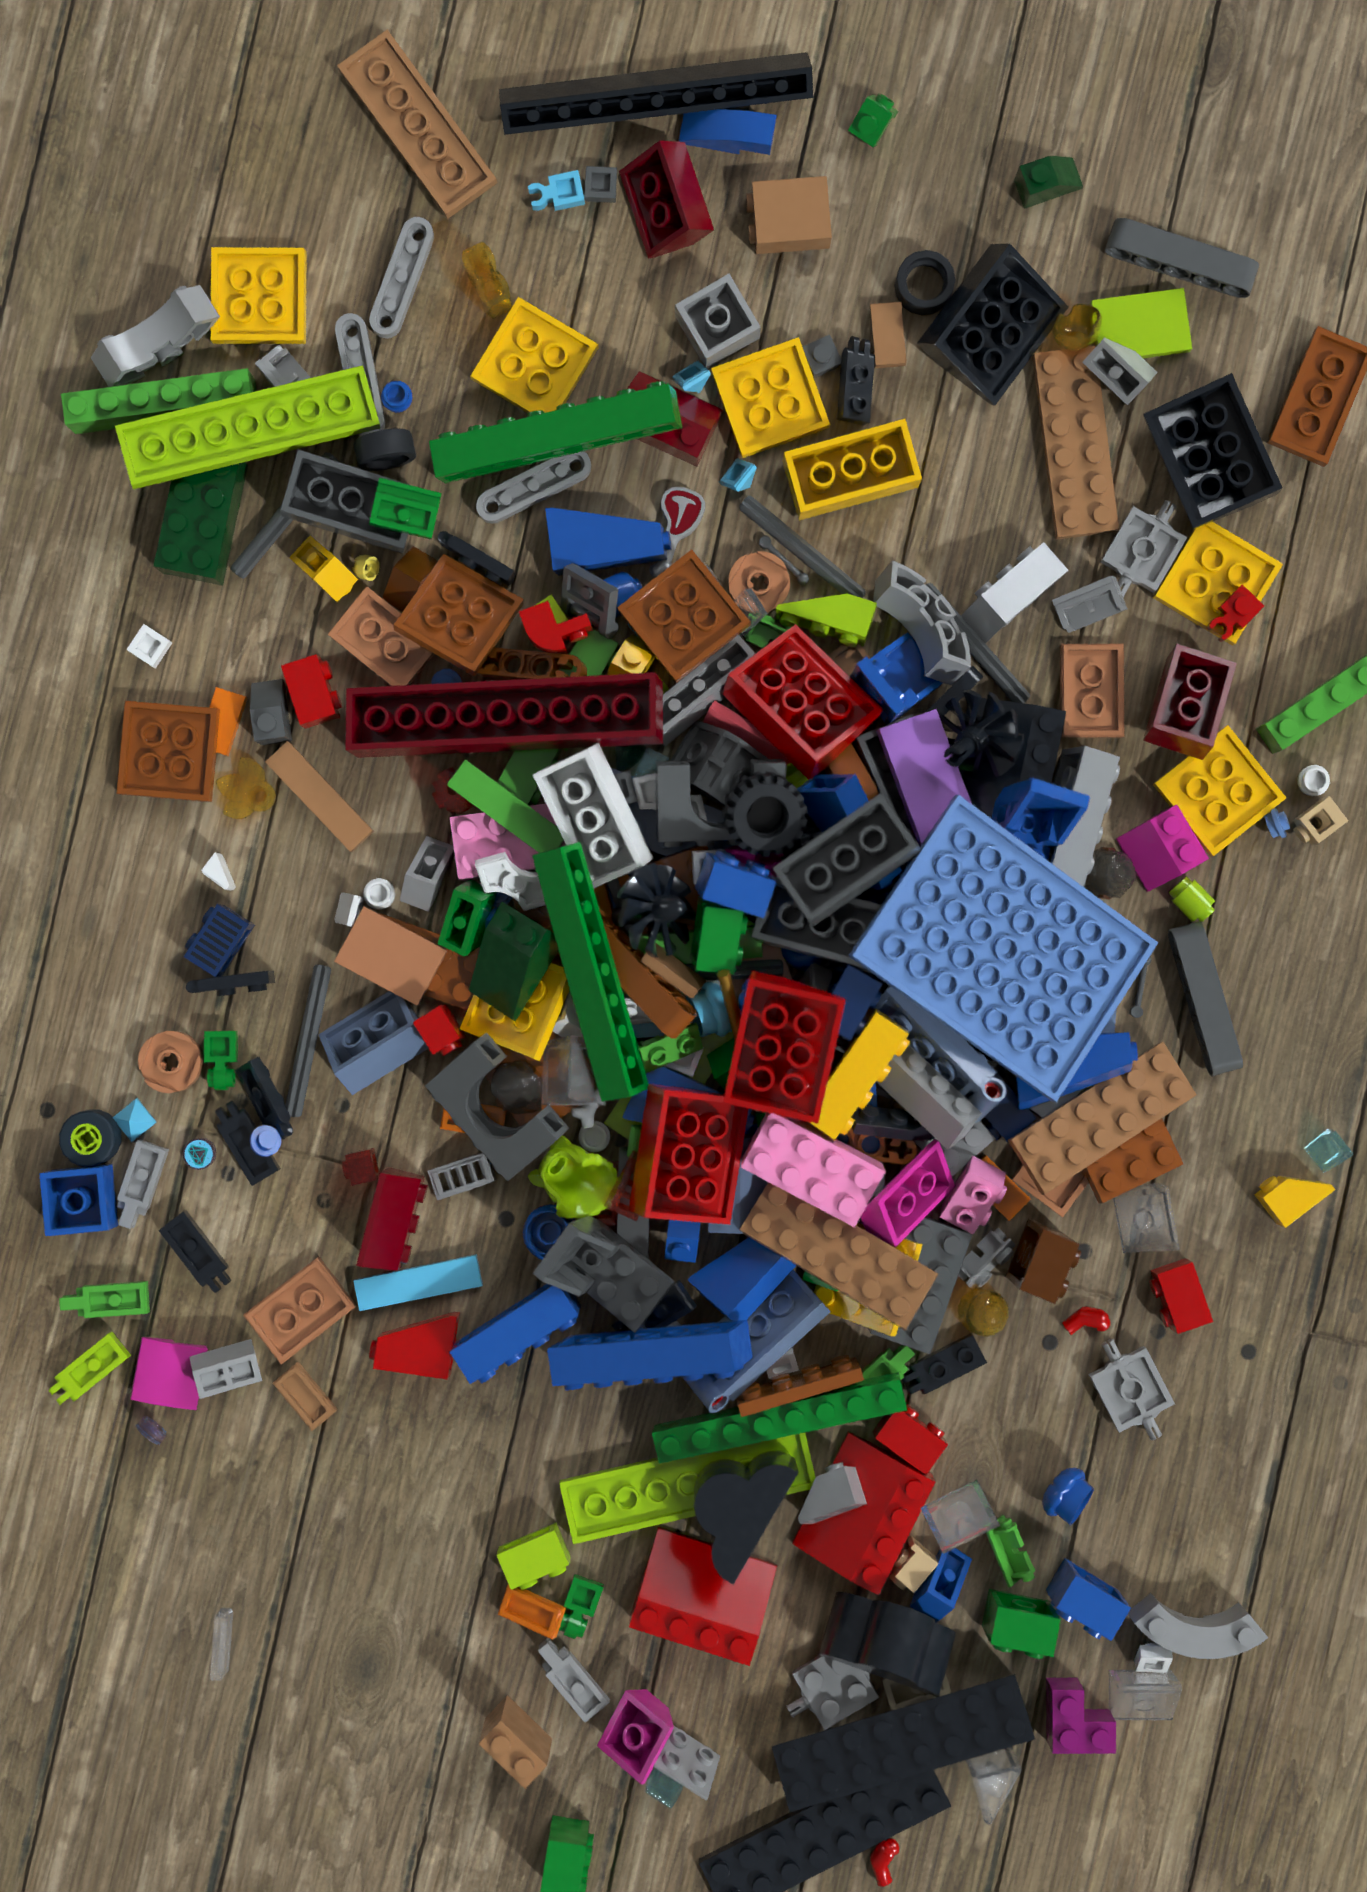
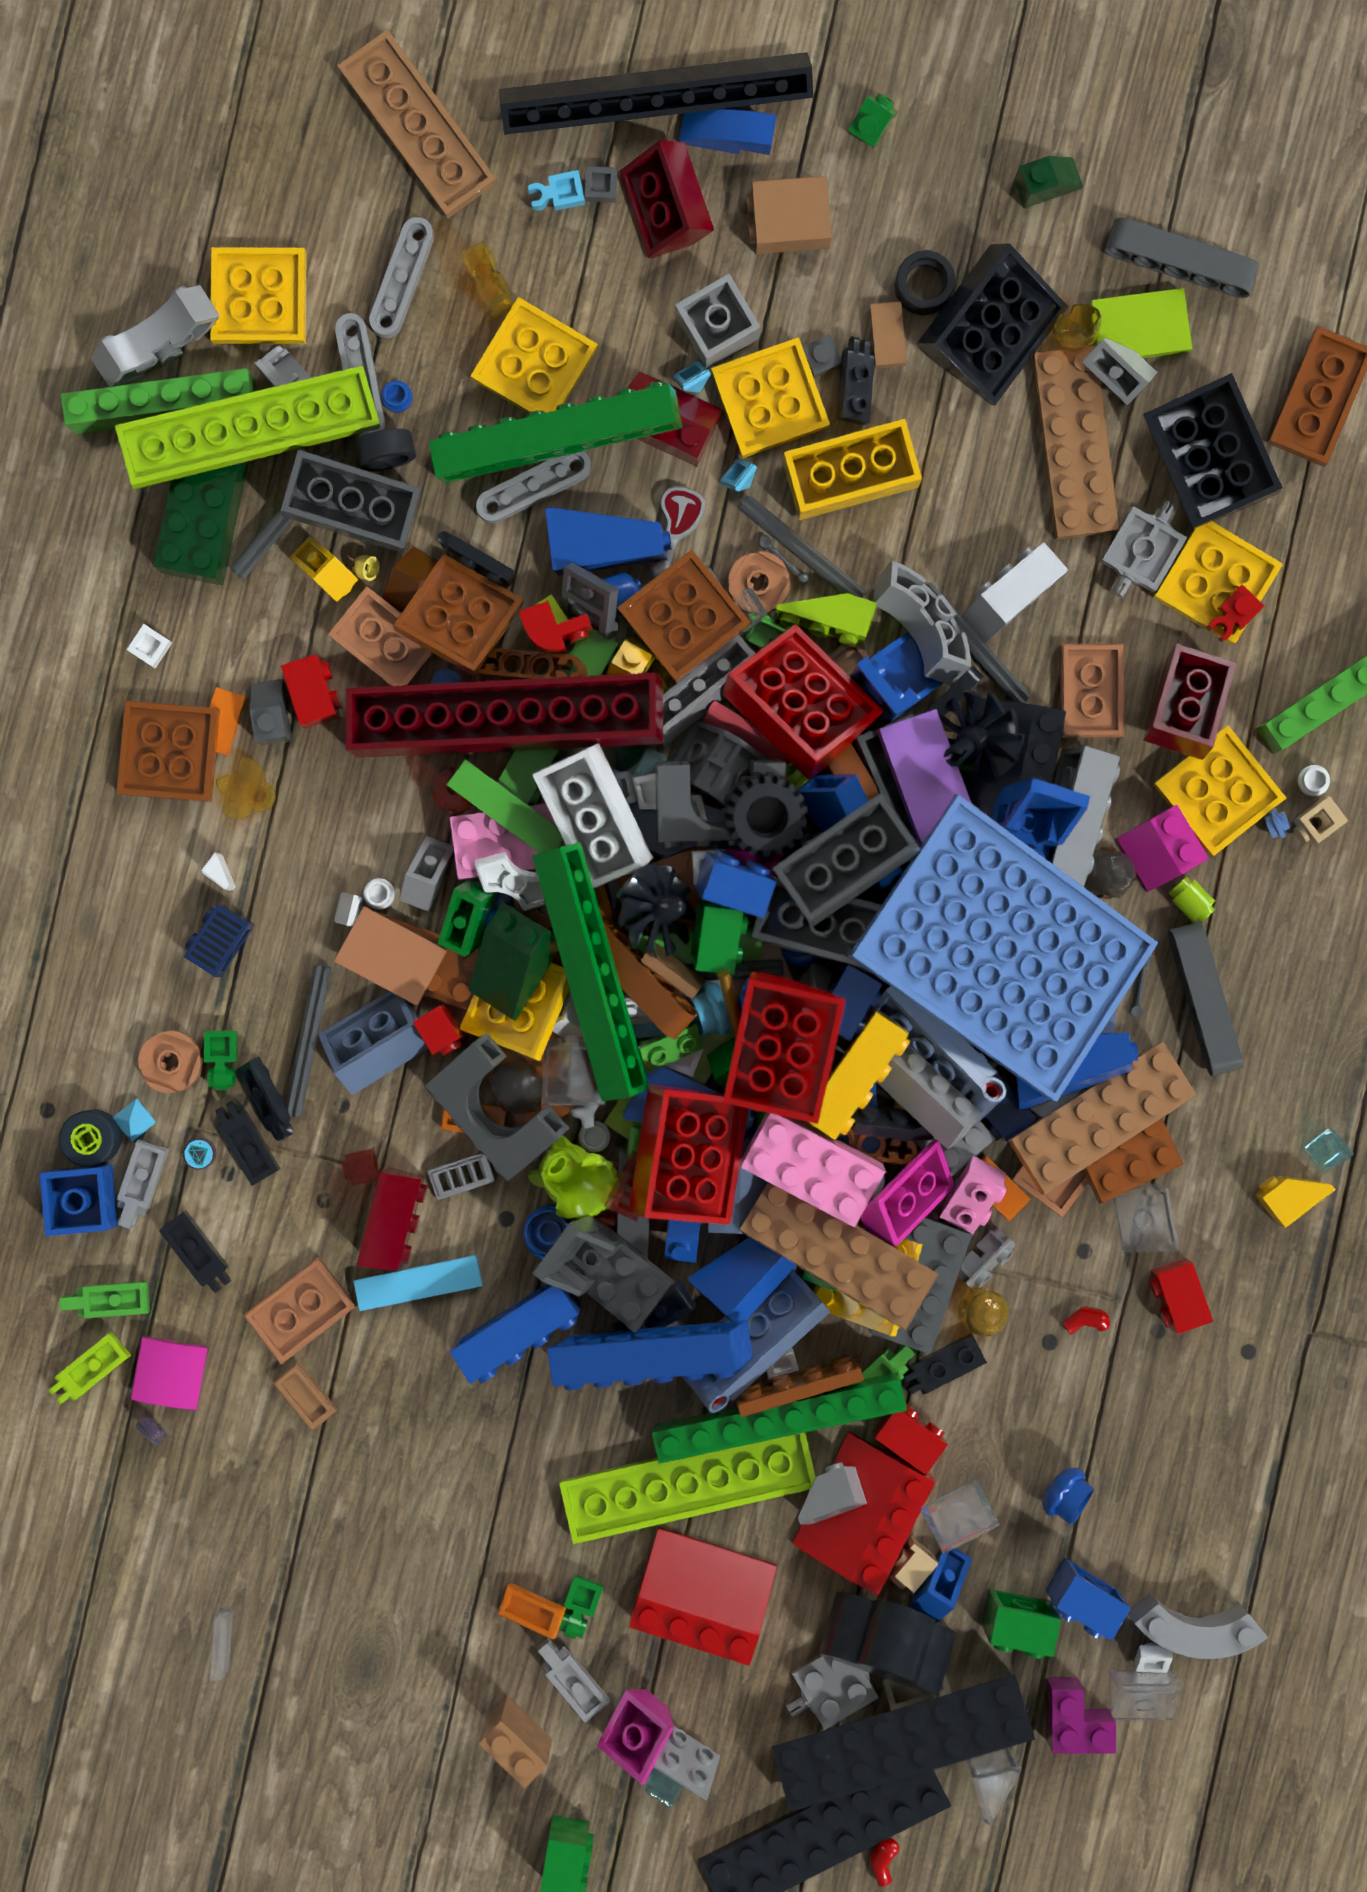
black hinge [186,970,275,996] -> none
light grey hinge [189,1339,262,1399] -> none
plate [249,1125,281,1157] -> none
medium nougat tile [265,741,374,853] -> none
green plate [369,478,442,540] -> none
red slope [369,1312,460,1380] -> none
lime brick [496,1523,571,1590] -> none
black brick [694,1451,798,1585] -> none
bright green hinge [985,1515,1035,1588] -> none
reddish brown brick [1005,1219,1081,1304] -> none
light grey hinge [1052,575,1127,633] -> none
light grey plate [1088,1339,1175,1440] -> none

